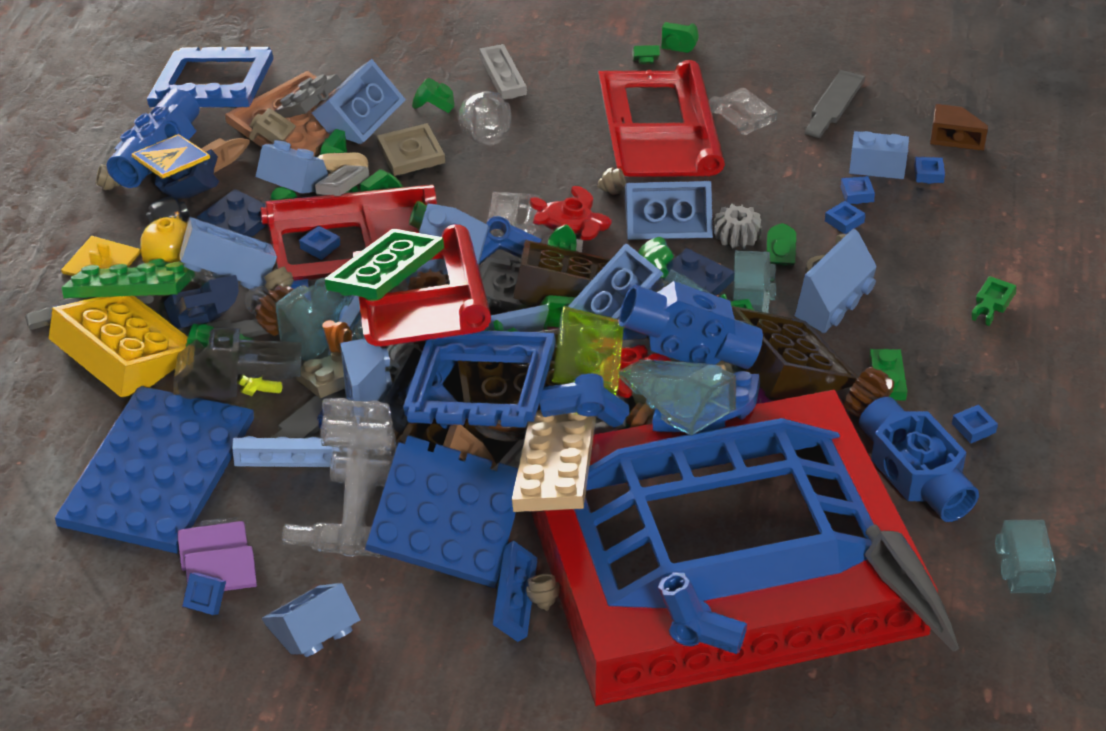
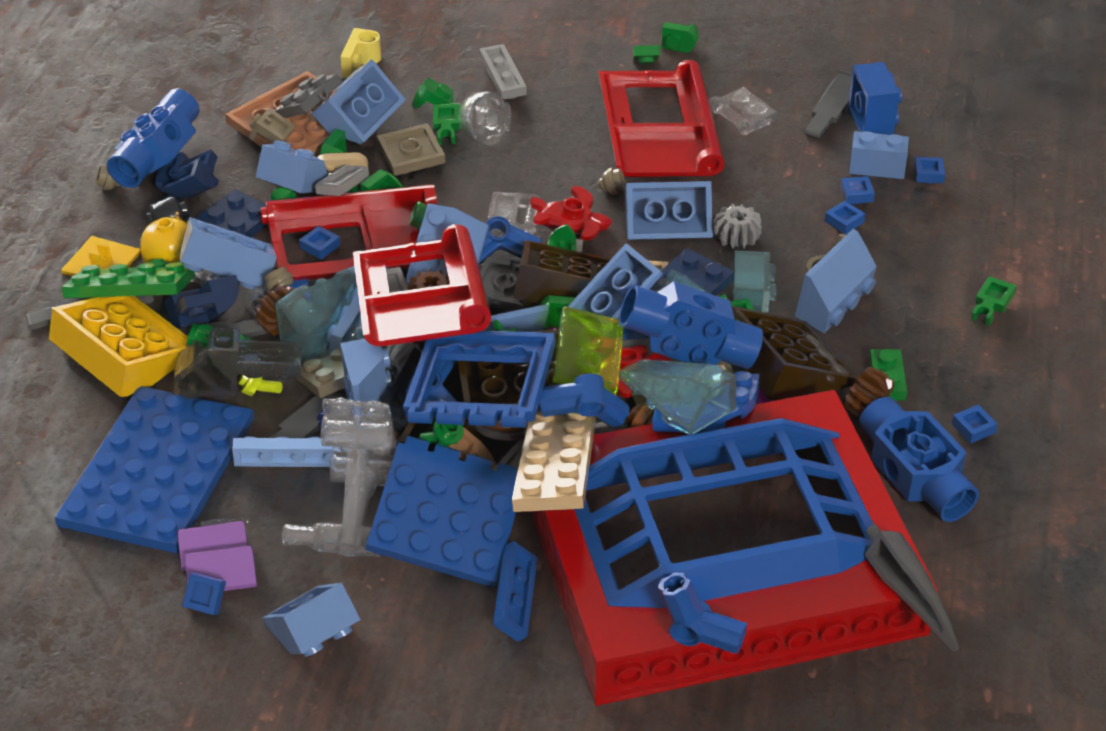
piece [132,134,210,179] -> none
hinge [147,47,273,107] -> none
medium nougat plate [200,138,250,173] -> none
orange plate [322,320,353,352] -> none
green plate [325,229,444,301] -> none
dark tan plate [526,574,561,611] -> none
green piece [638,237,674,278] -> none
green plate [766,223,796,265] -> none
reddish brown slope [930,104,988,151] -> none
clear light blue brick [995,520,1057,593] -> none
none -> light yellow plate [340,28,382,78]
none -> green plate [419,419,464,447]
none -> green plate [433,103,461,145]
none -> blue brick [848,62,902,135]

